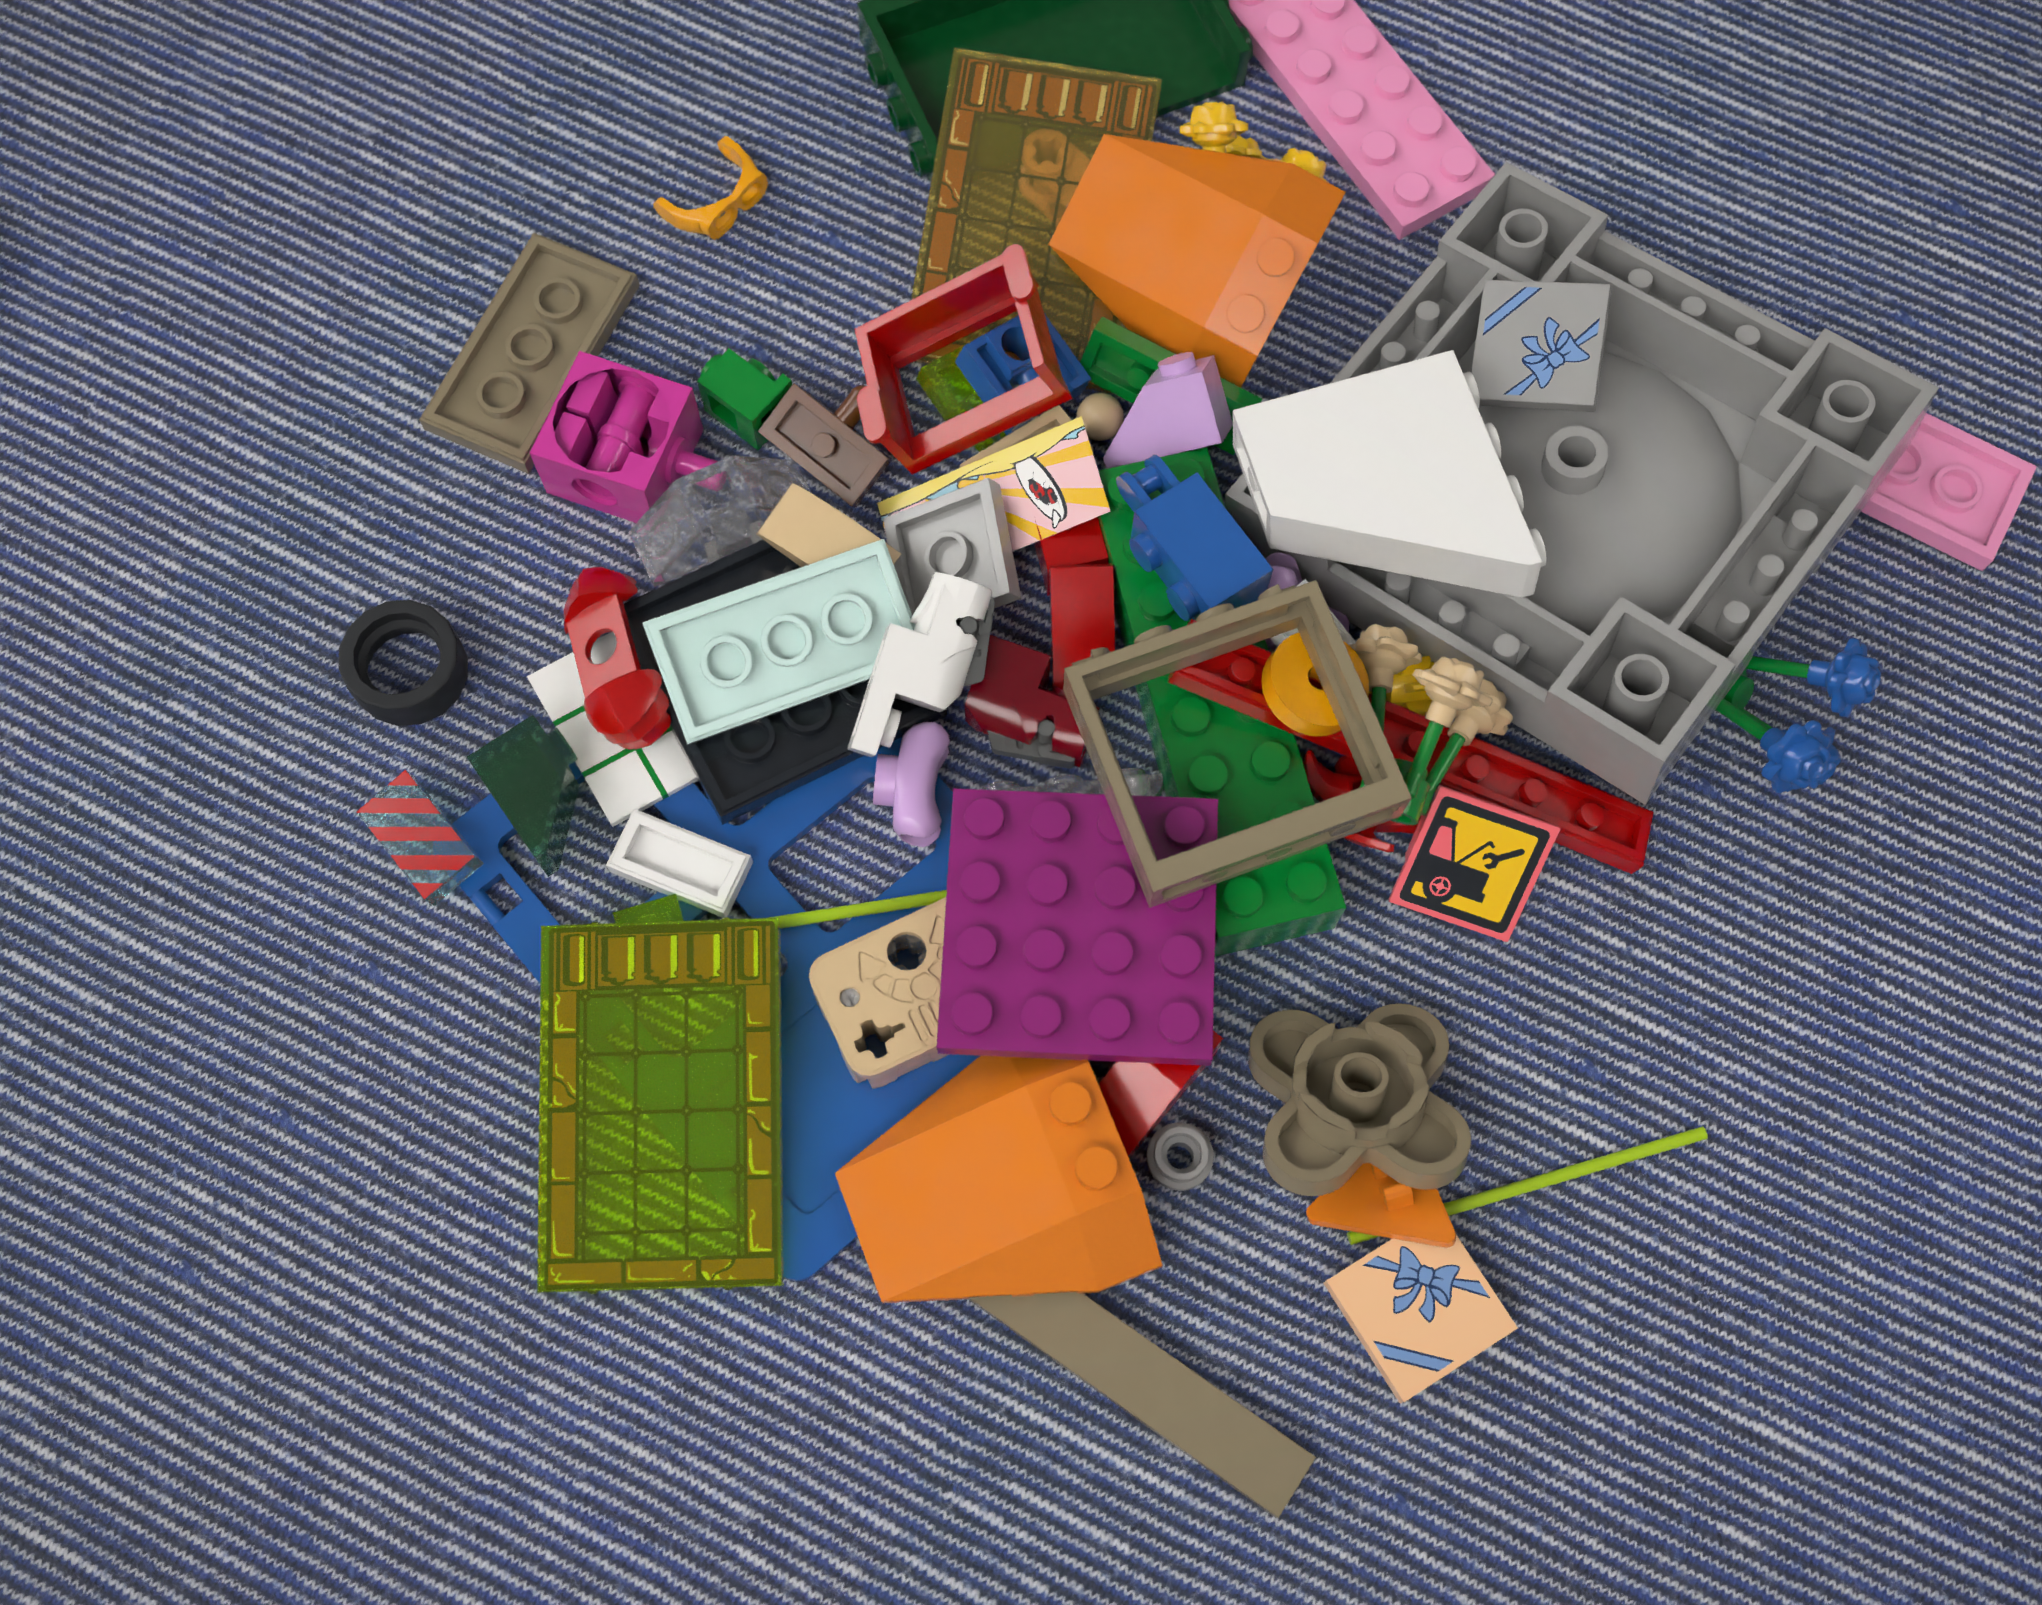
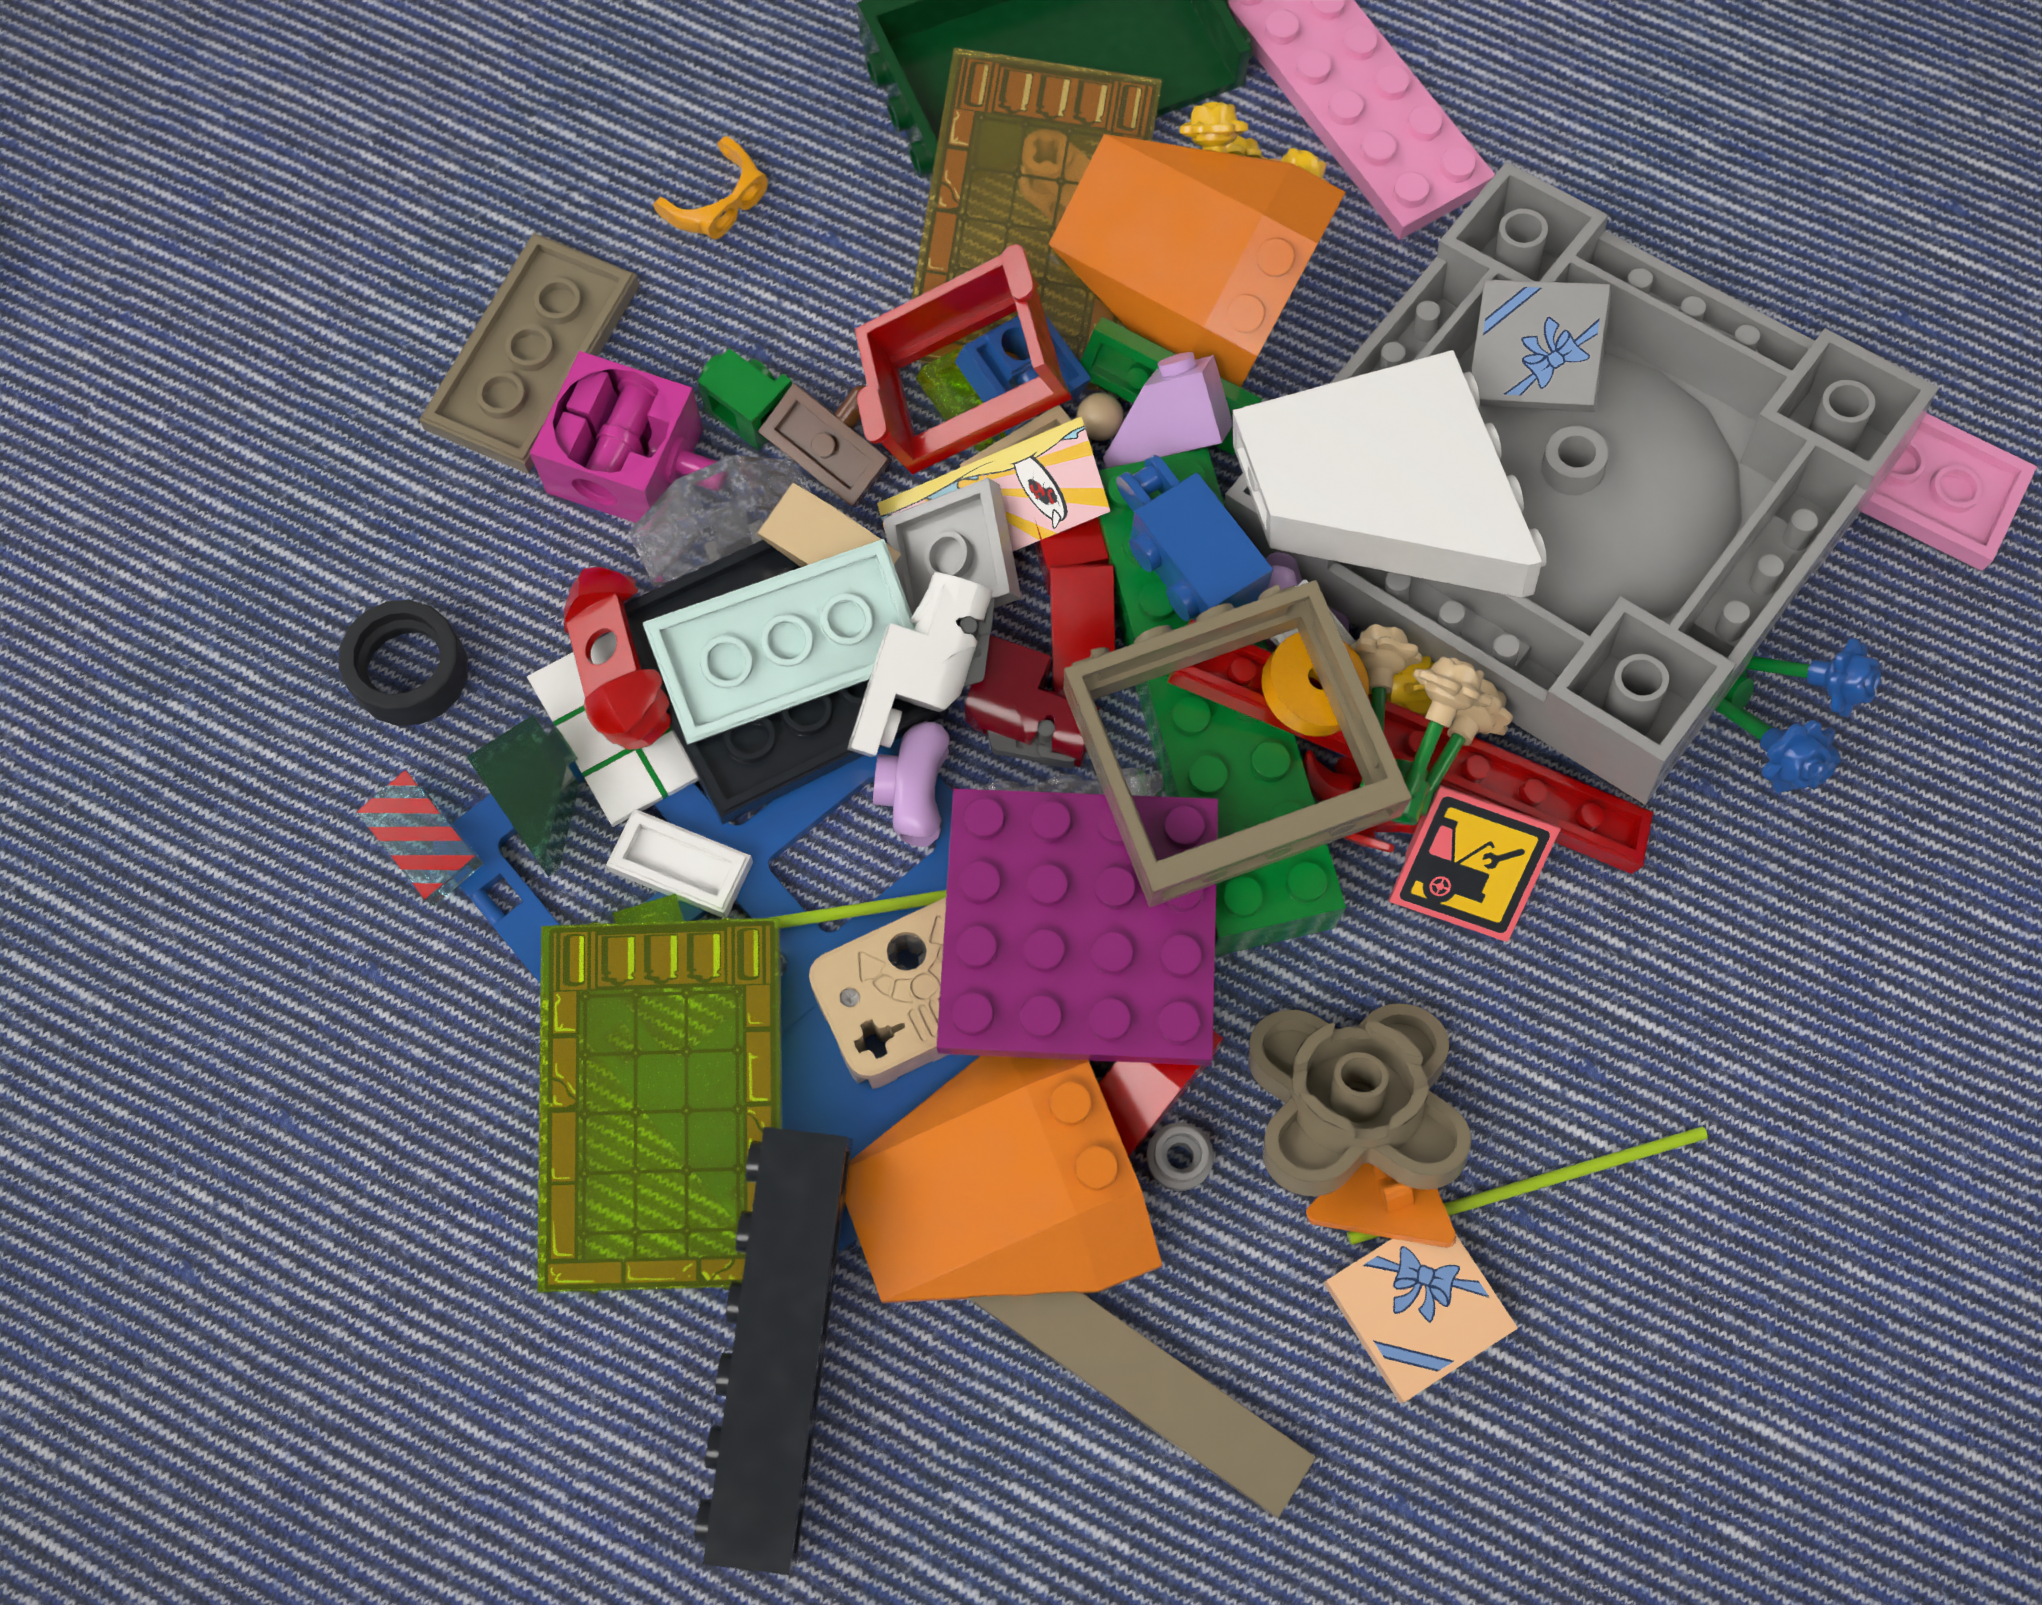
none -> black brick [695,1127,853,1575]

